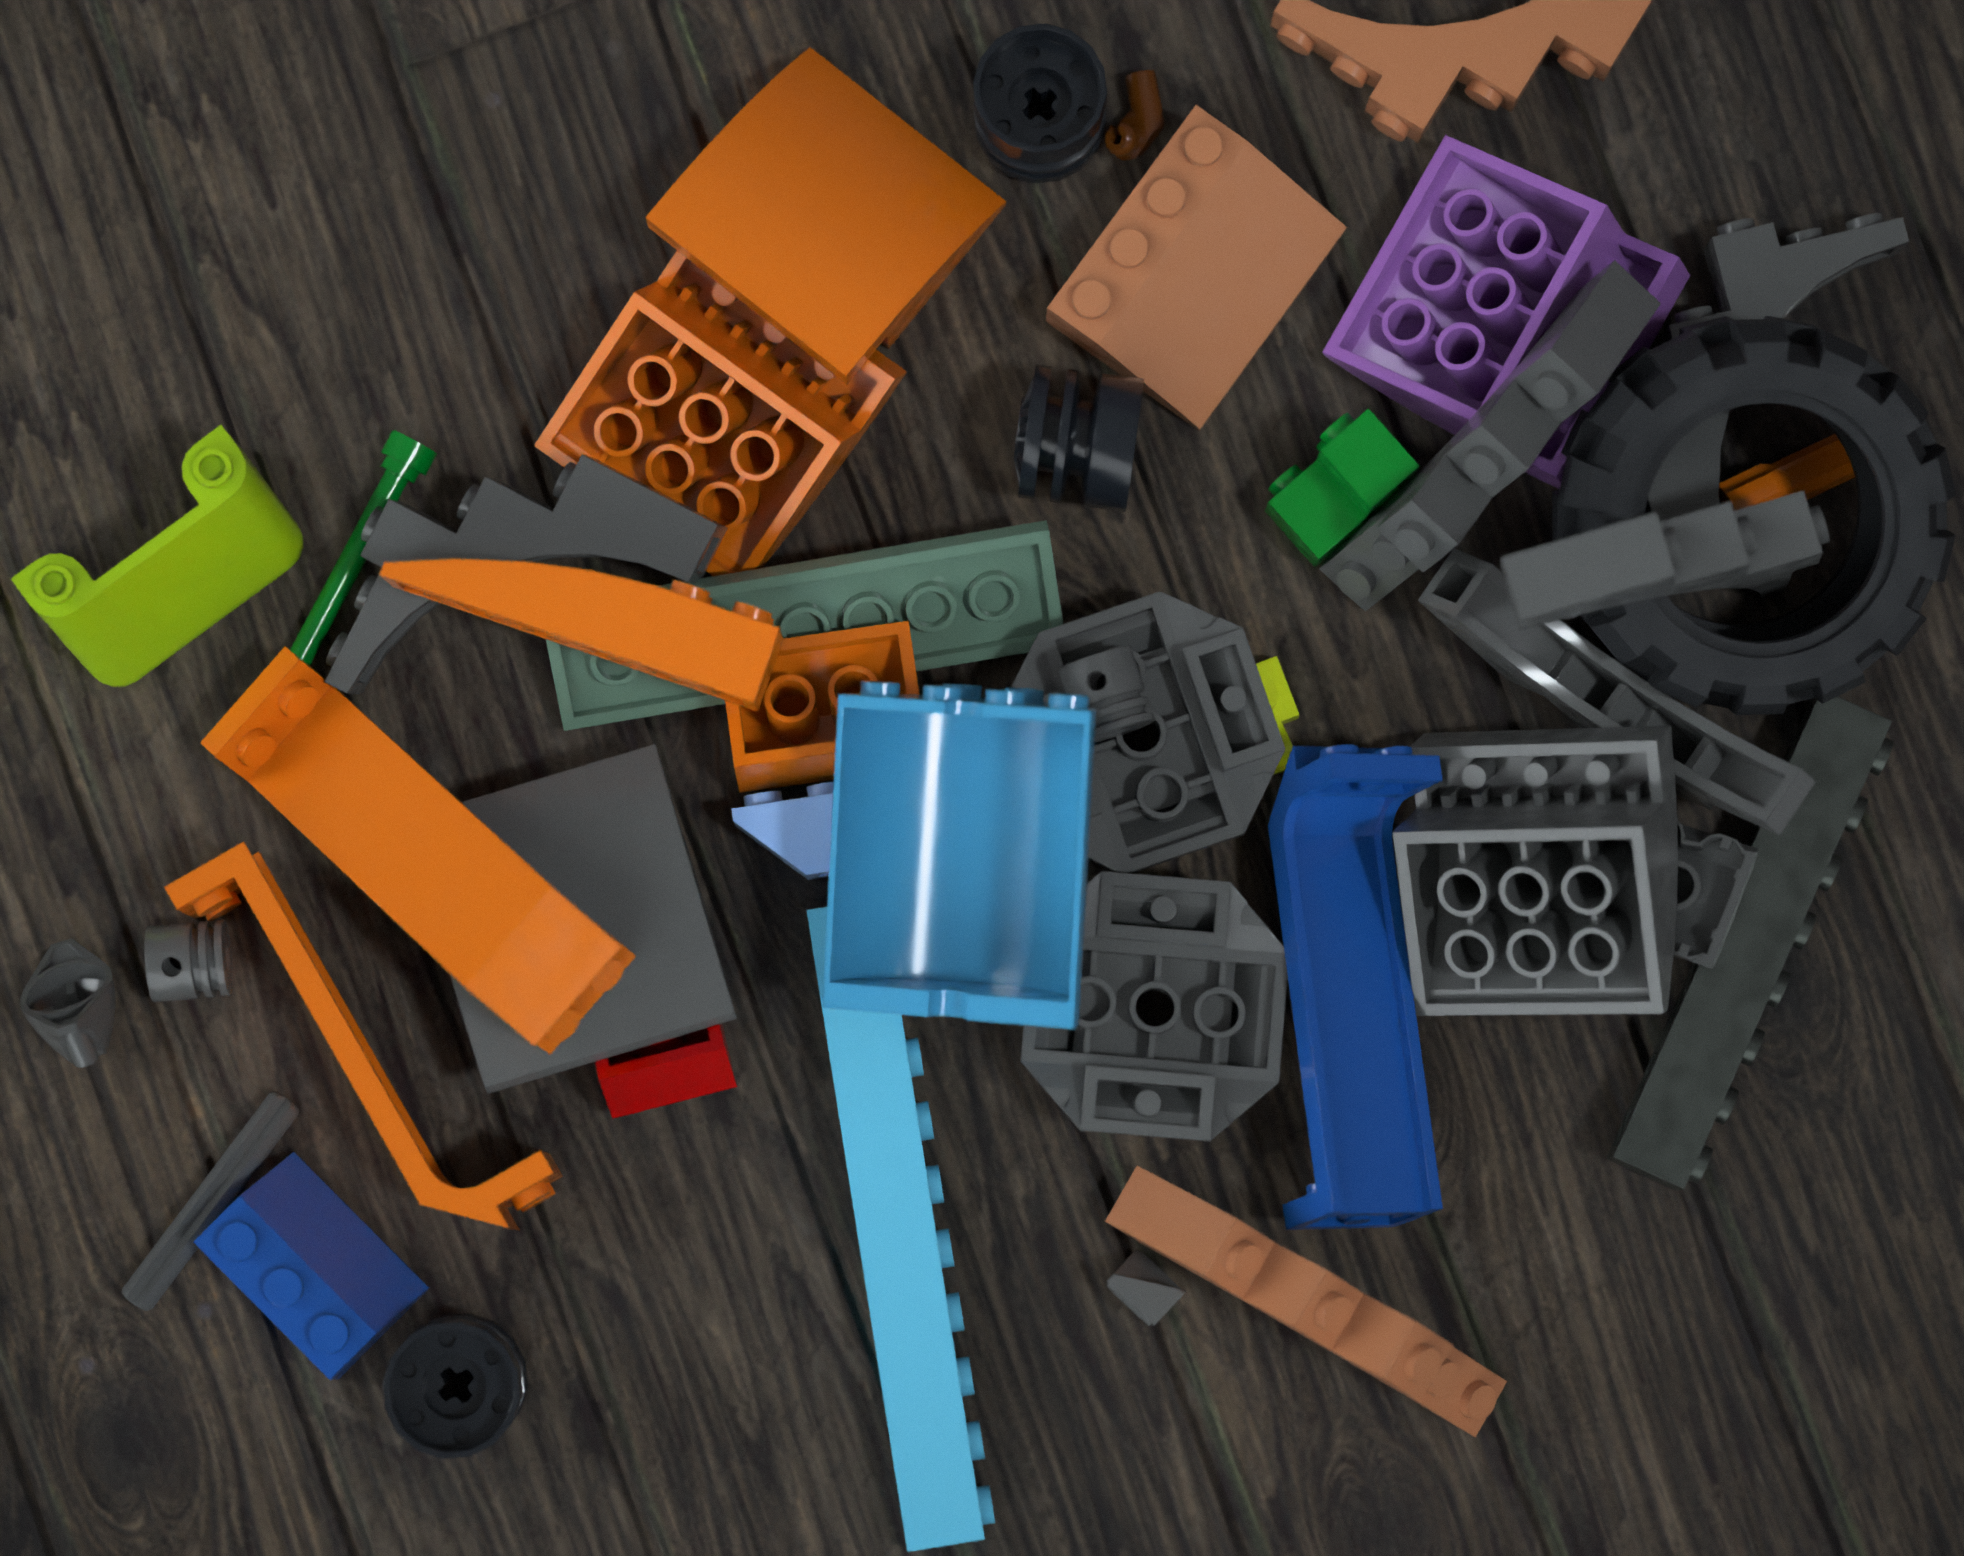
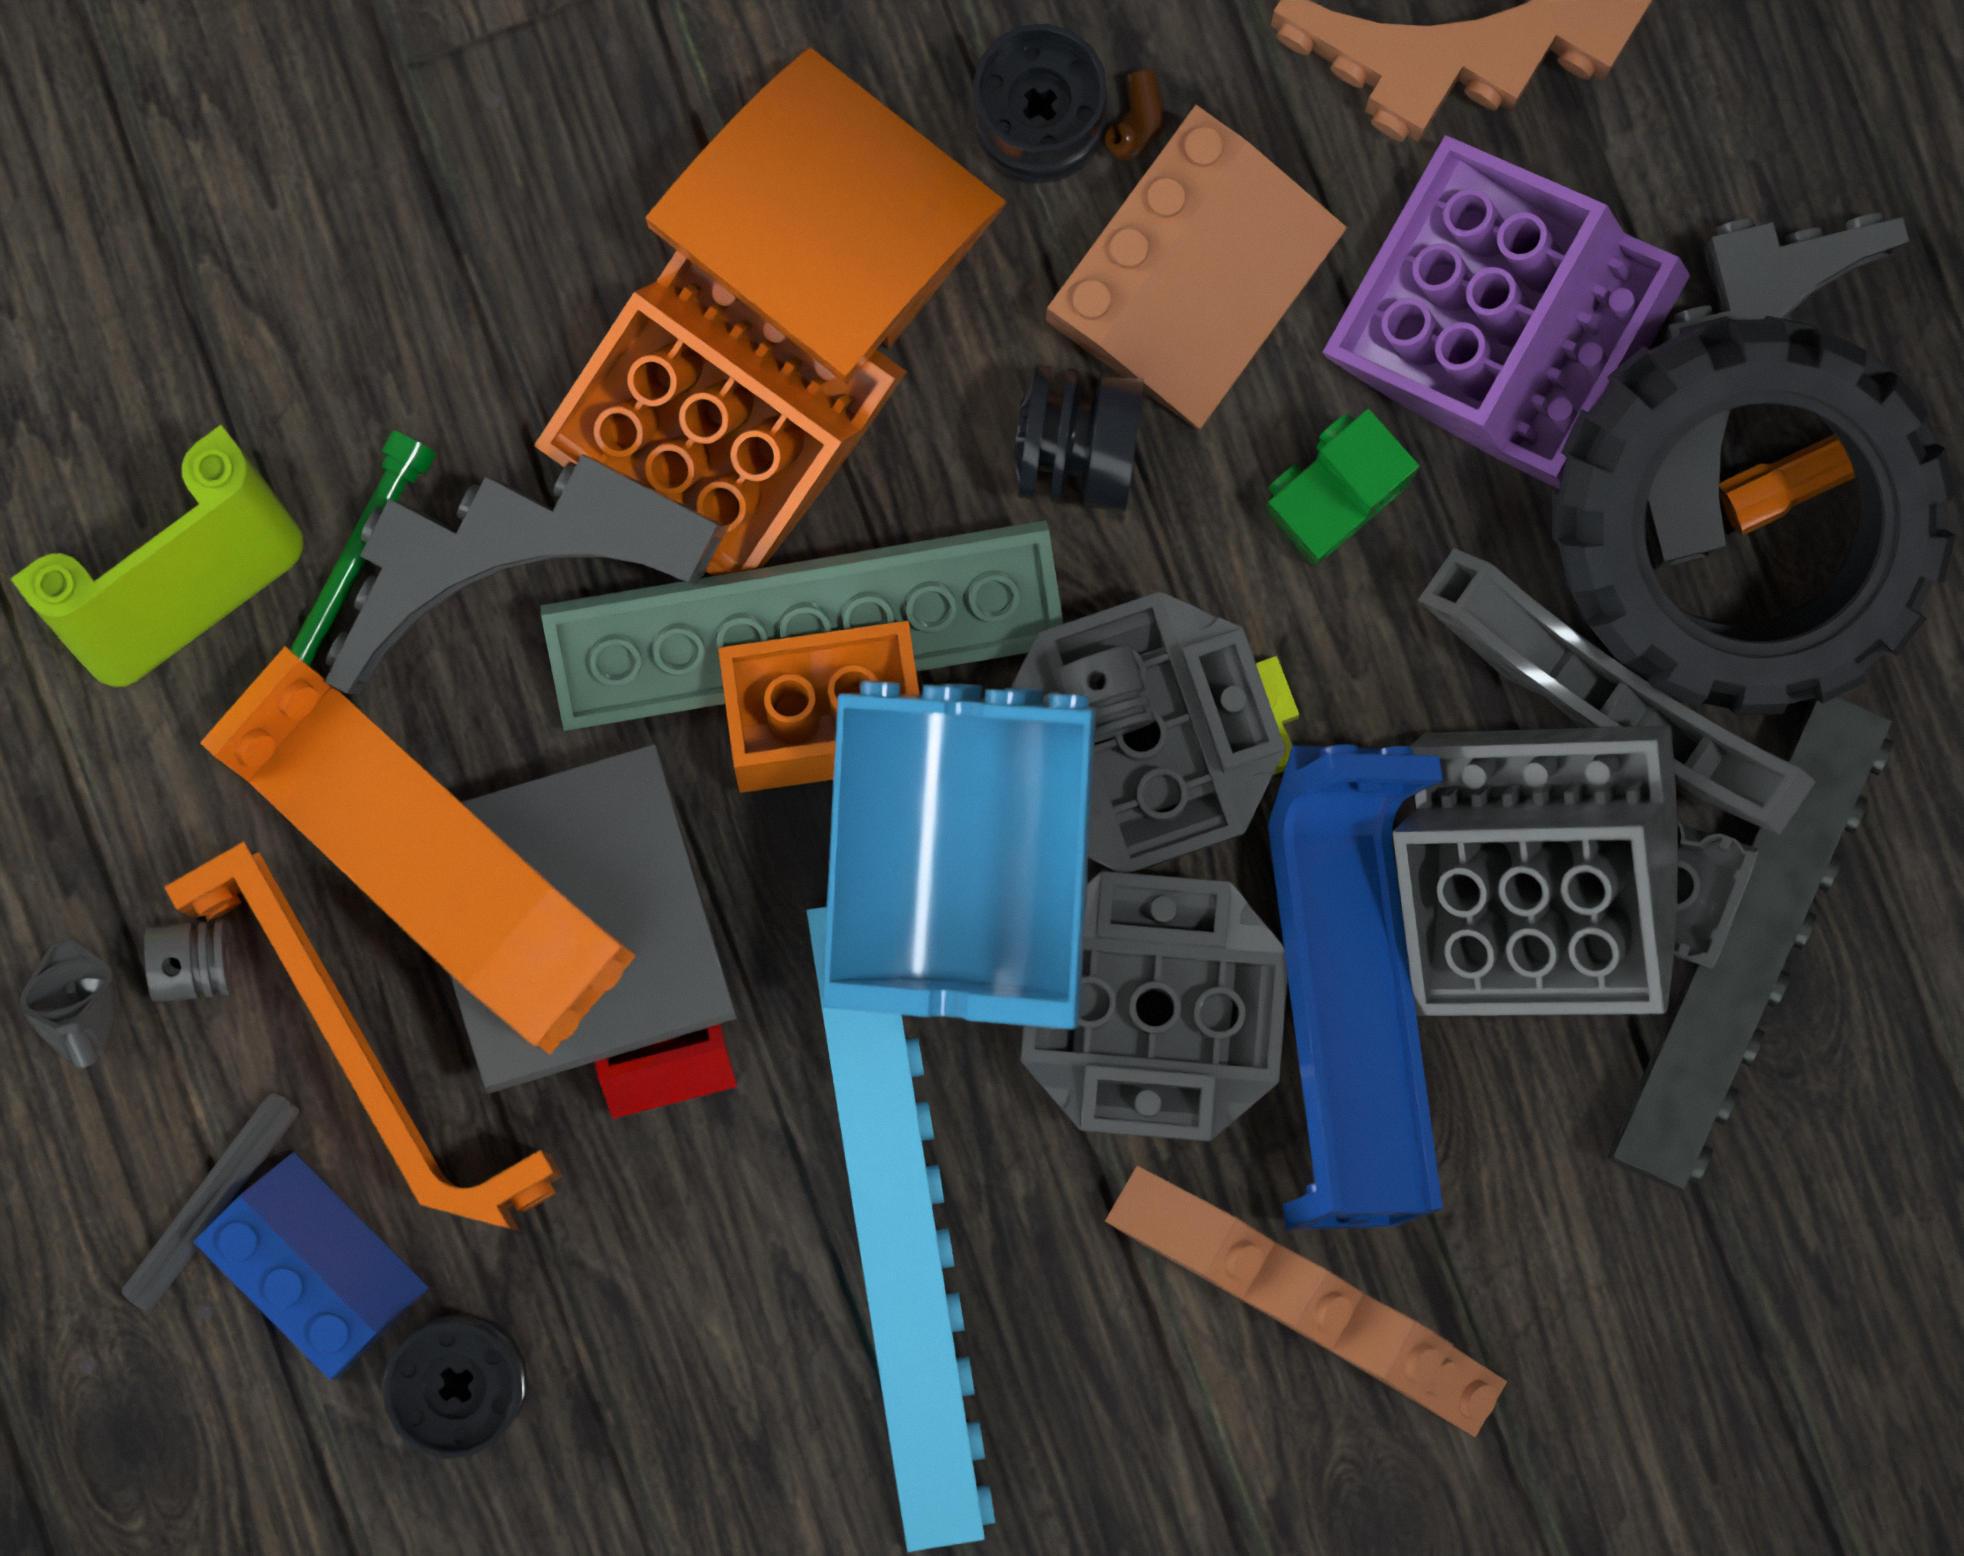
orange slope [380,559,783,712] -> none
light blue slope [731,781,834,880] -> none
dark grey slope [1106,1250,1186,1326] -> none
dark grey arch [1319,260,1661,611] -> none
dark grey arch [1501,491,1829,631] -> none

